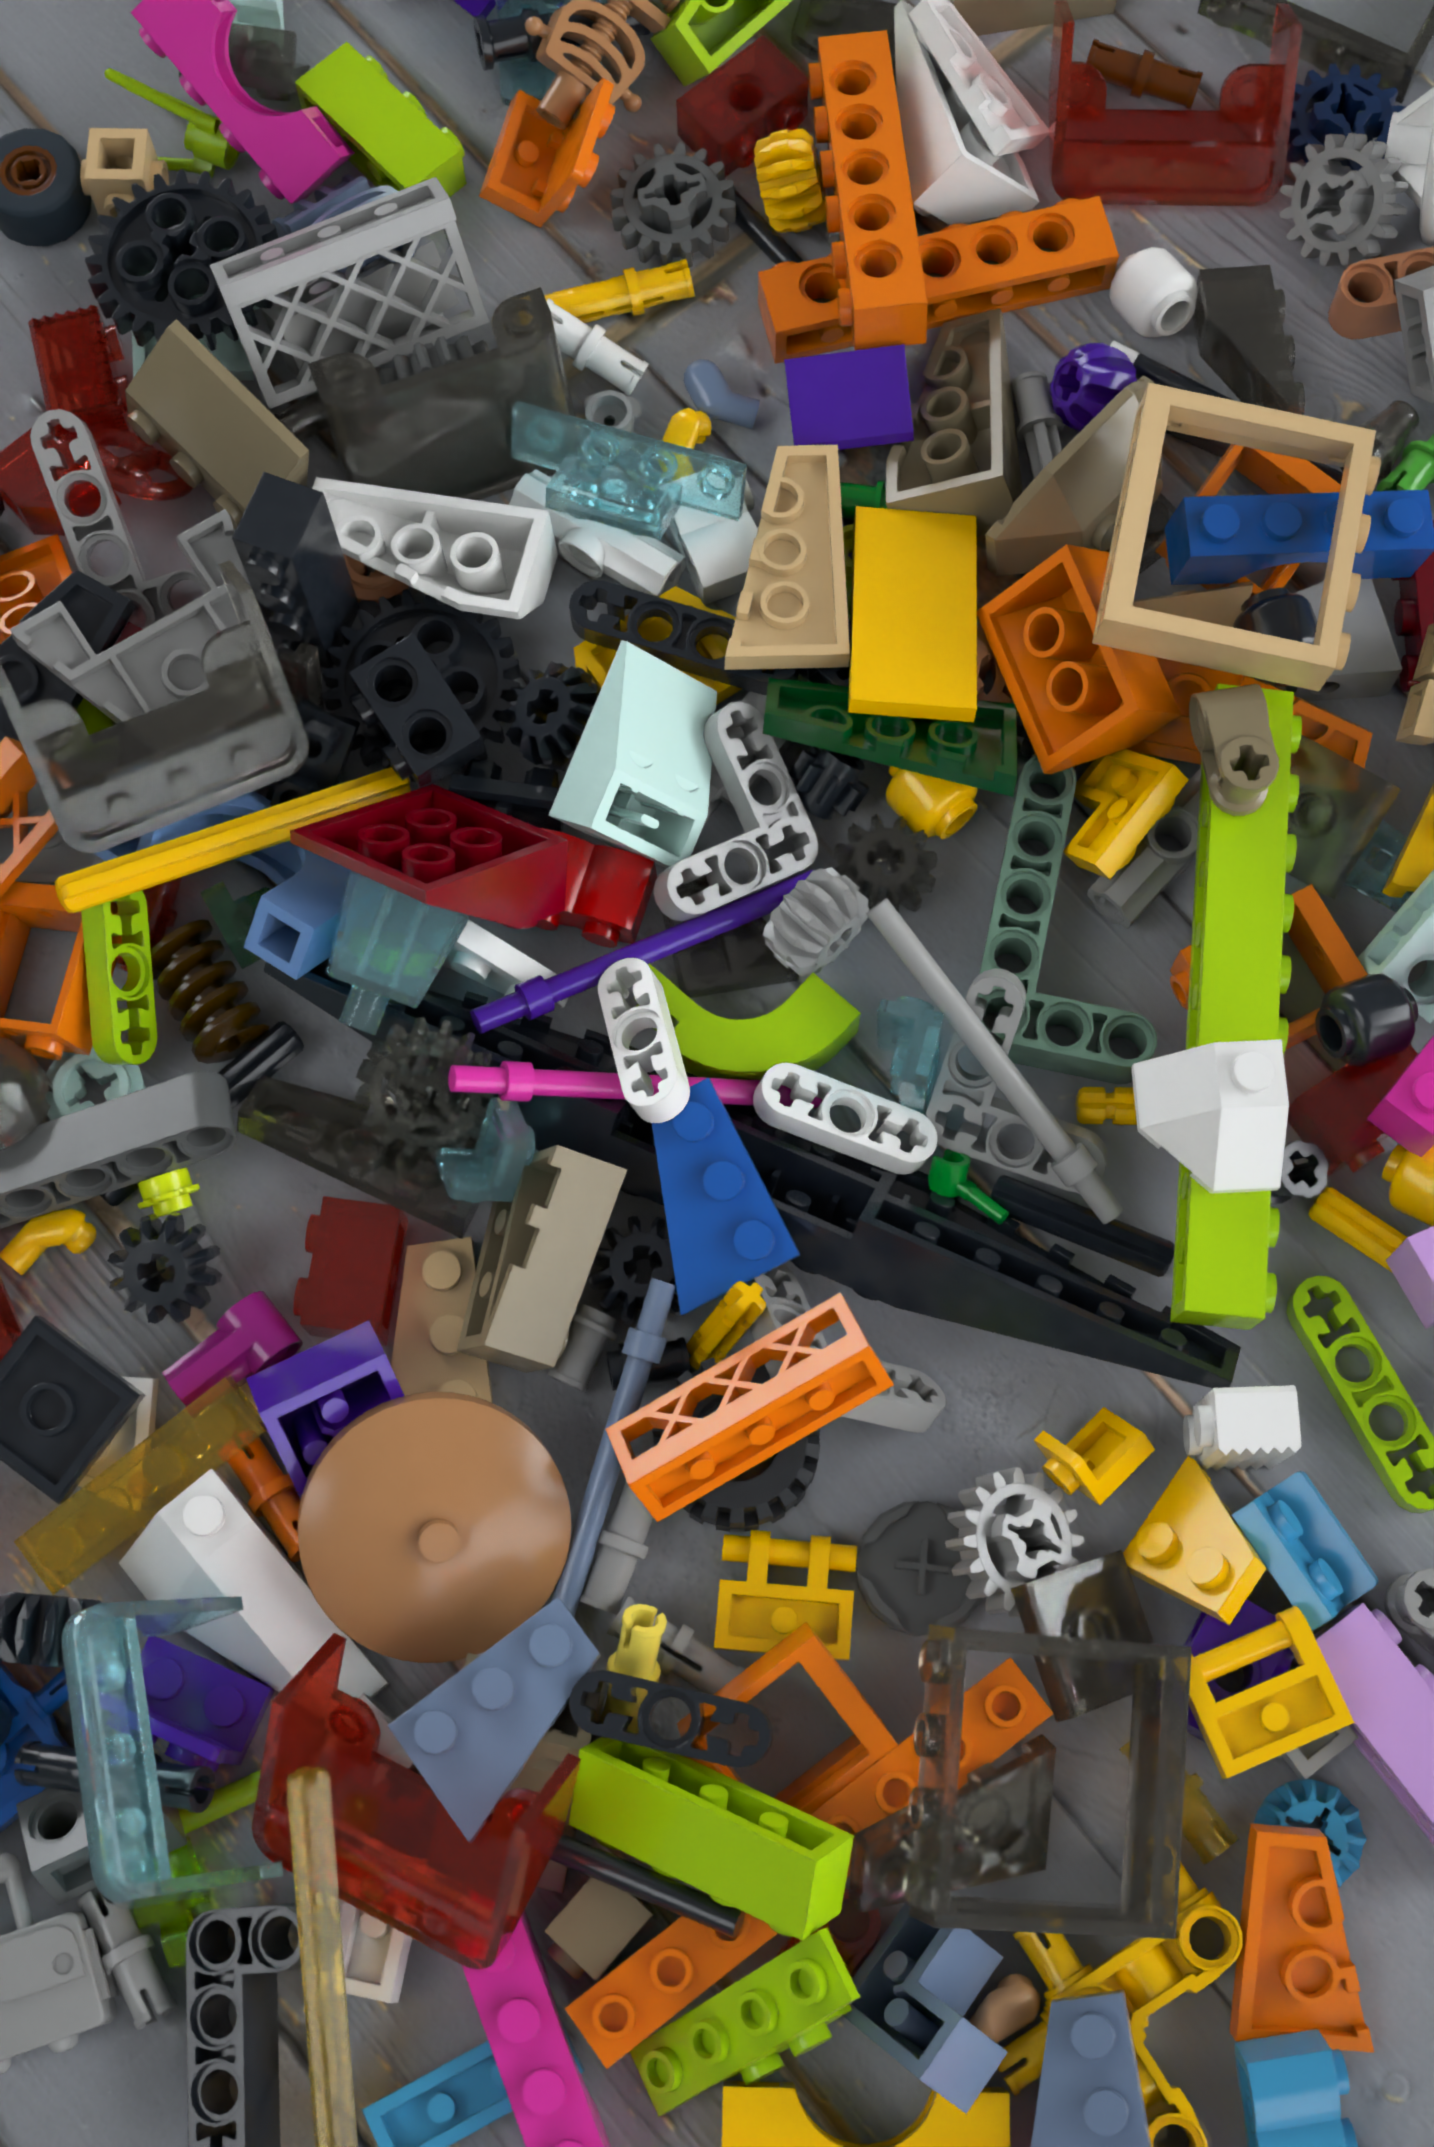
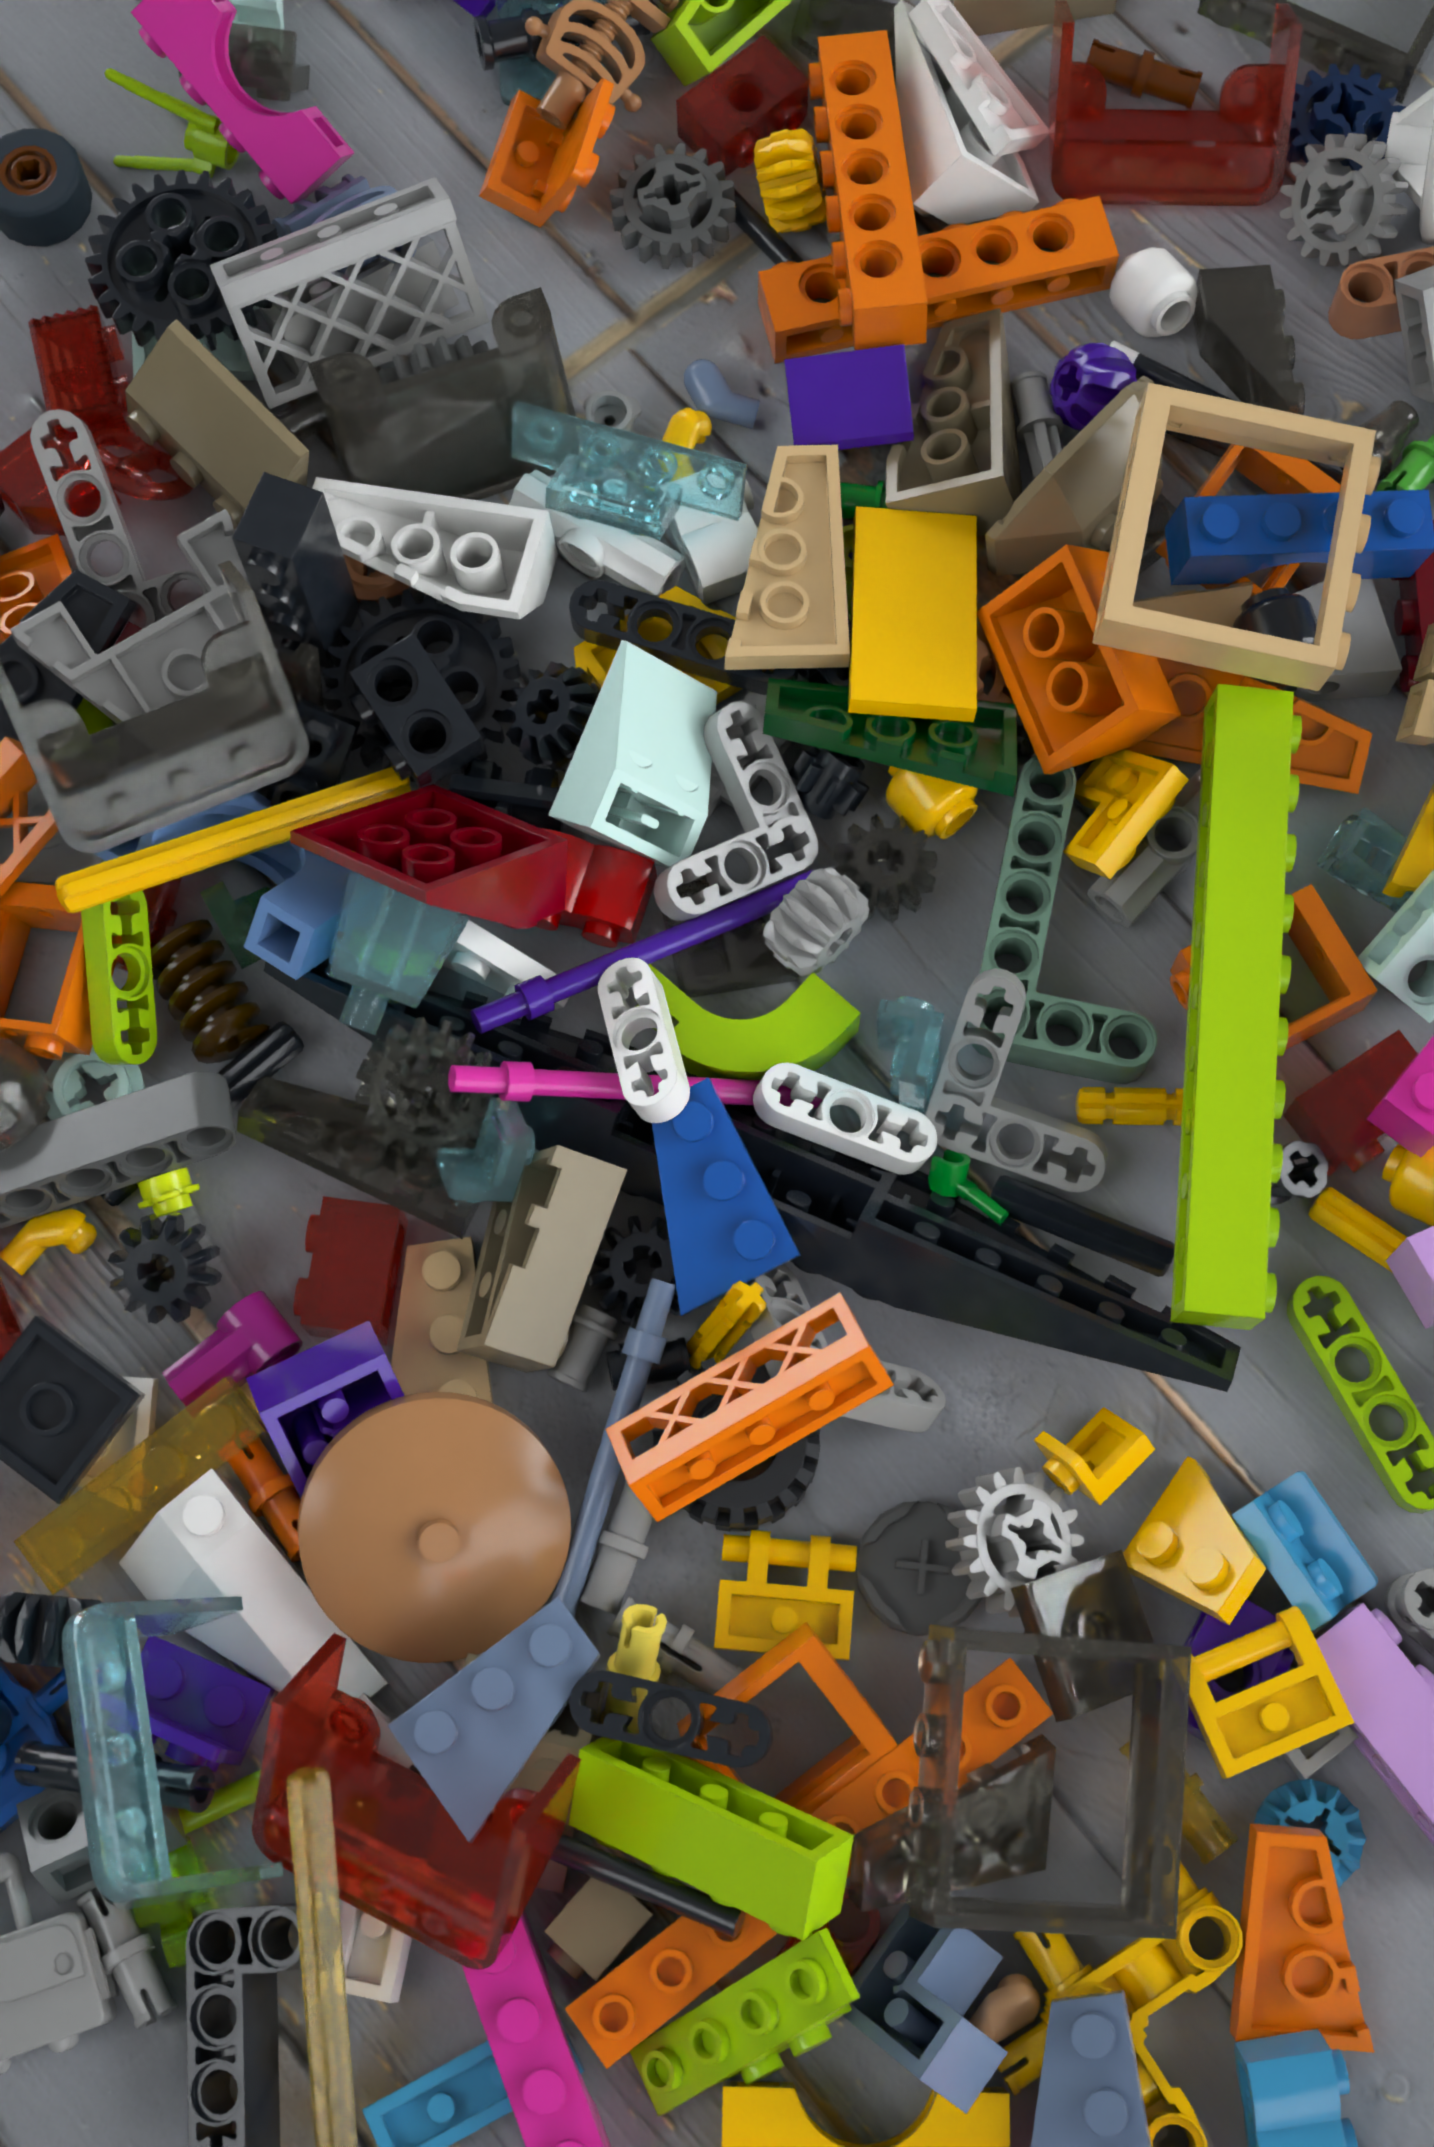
tan brick [80,128,169,218] -> none
lime brick [295,41,467,197] -> none
yellow pin [516,259,695,339] -> none
white pin [529,298,649,396] -> none
light grey bar [866,898,1124,1224] -> none
white slope [1131,1040,1289,1194] -> none
white brick [1183,1385,1302,1471] -> none
dark tan piece [1189,684,1279,816] -> none
clear smoke plate [1286,734,1401,900] -> none
black head [1315,974,1418,1067] -> none

